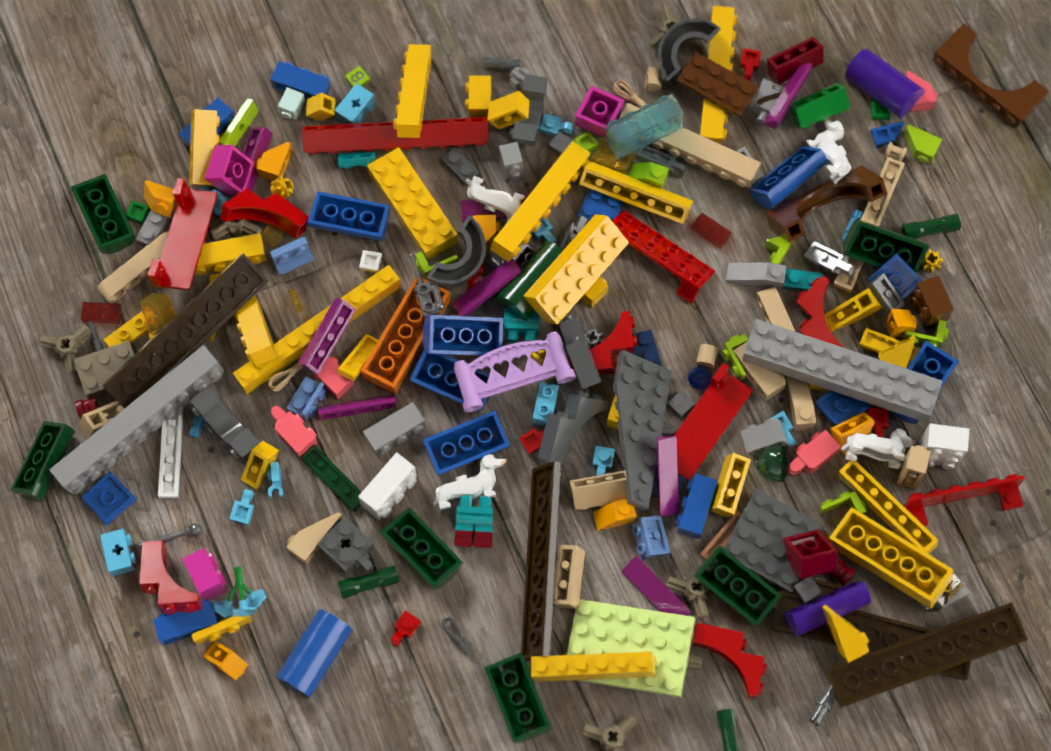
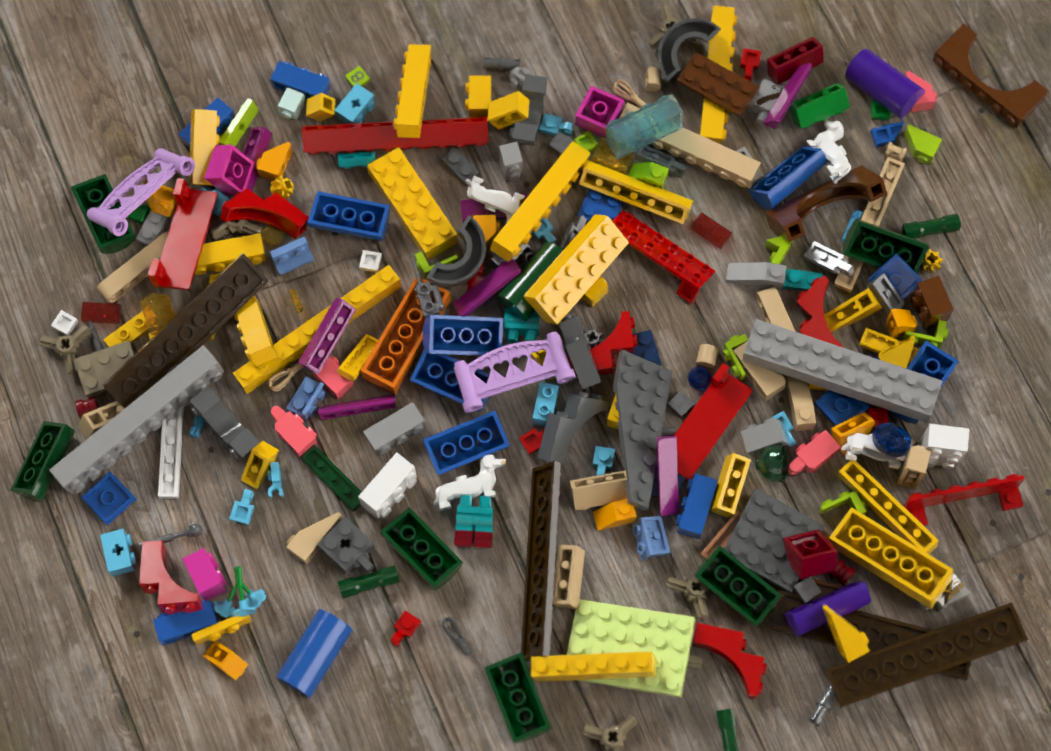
magenta slope [621,556,691,616] -> none
none -> white plate [51,310,79,336]
none -> lavender piece [87,148,195,236]
none -> clear blue tile [872,423,911,458]

